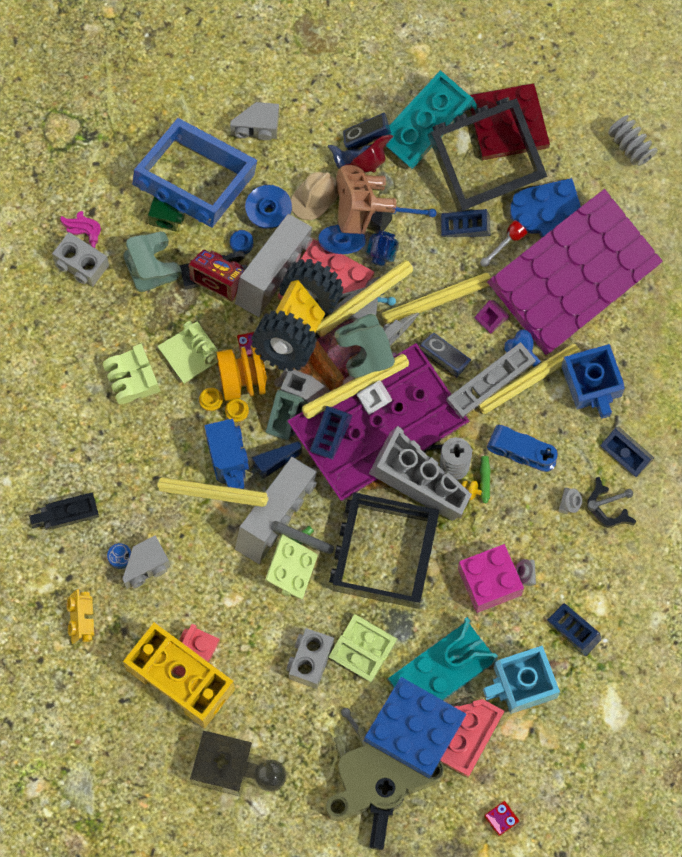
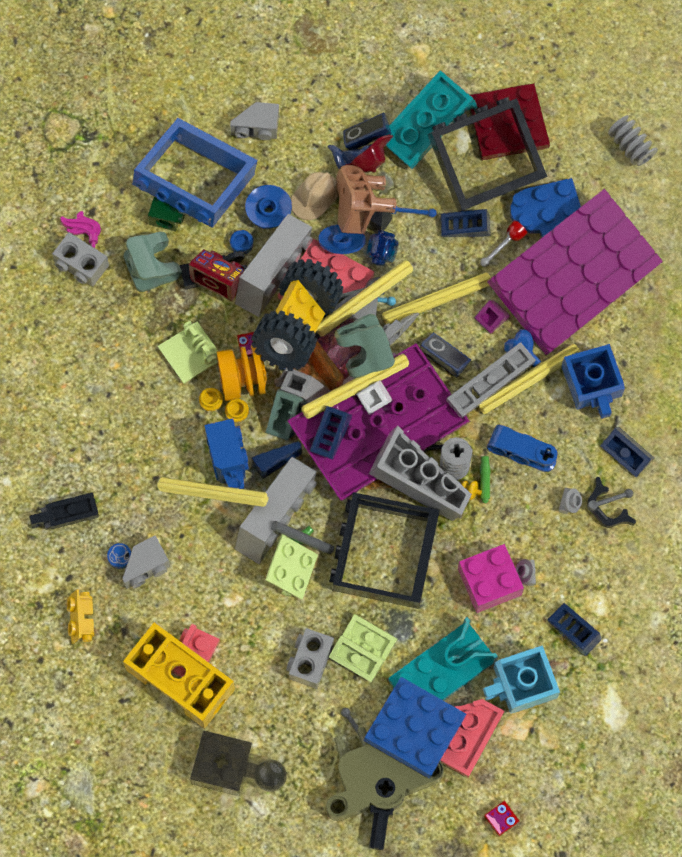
yellowish green legs [103,343,161,404] -> none

